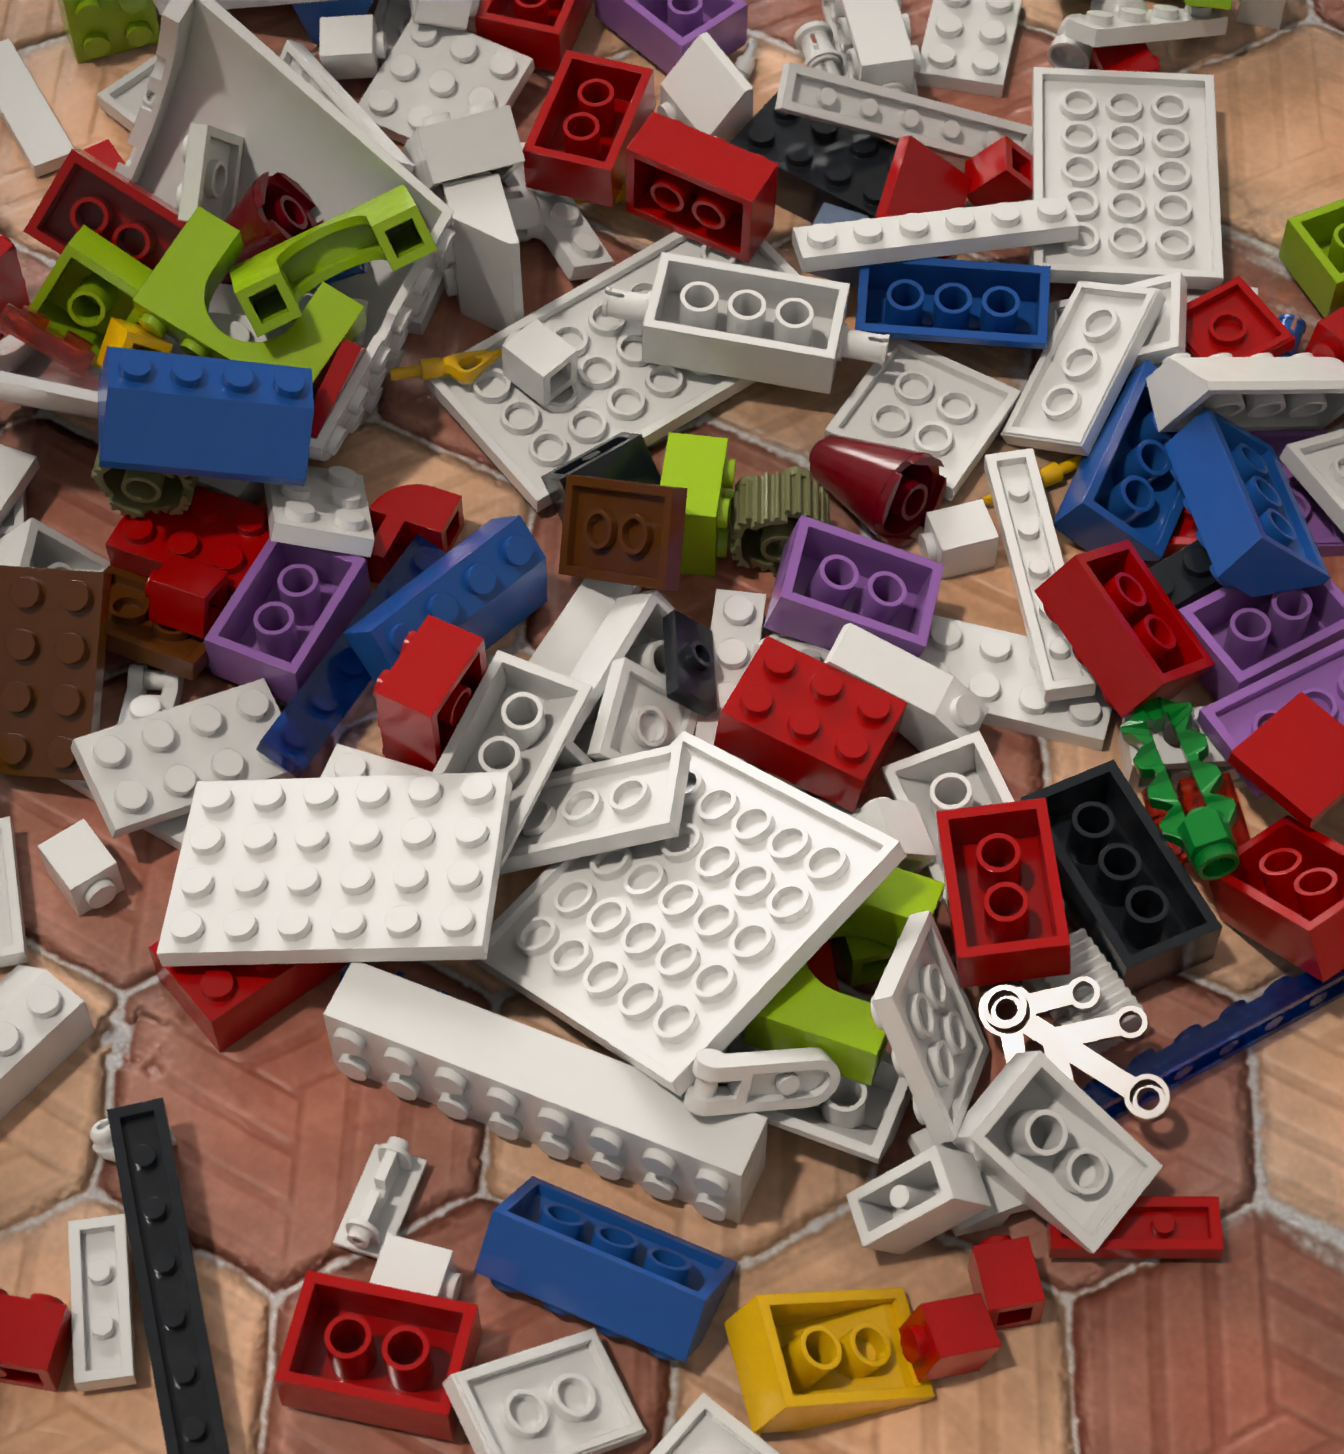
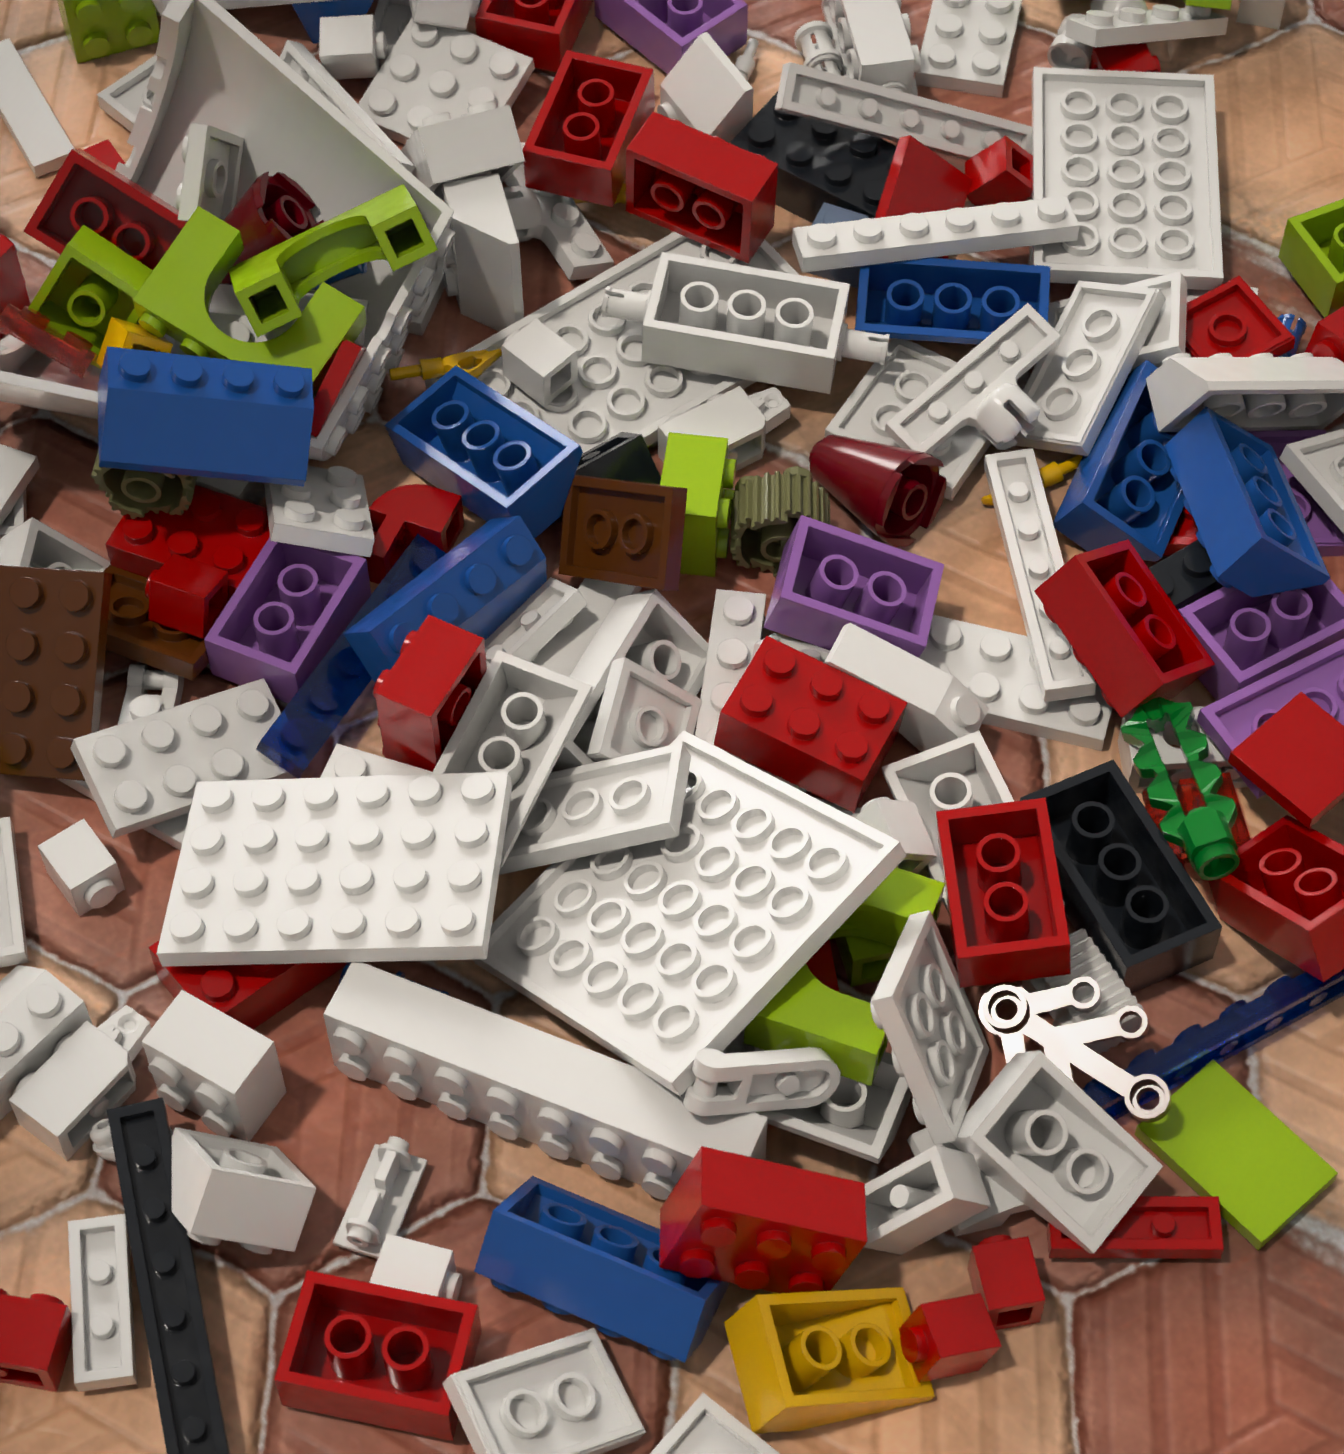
black plate [662,609,717,718] -> none
white brick [918,499,999,580] -> none
none -> white hinge [9,1005,152,1161]
none -> white brick [142,990,286,1141]
none -> white slope [172,1127,316,1254]
none -> blue slope [385,365,583,539]
none -> white plate [484,577,588,668]
none -> white hinge [658,386,791,471]
none -> red brick [659,1146,867,1293]
none -> white plate [885,303,1061,454]
none -> lime tile [1134,1059,1338,1251]

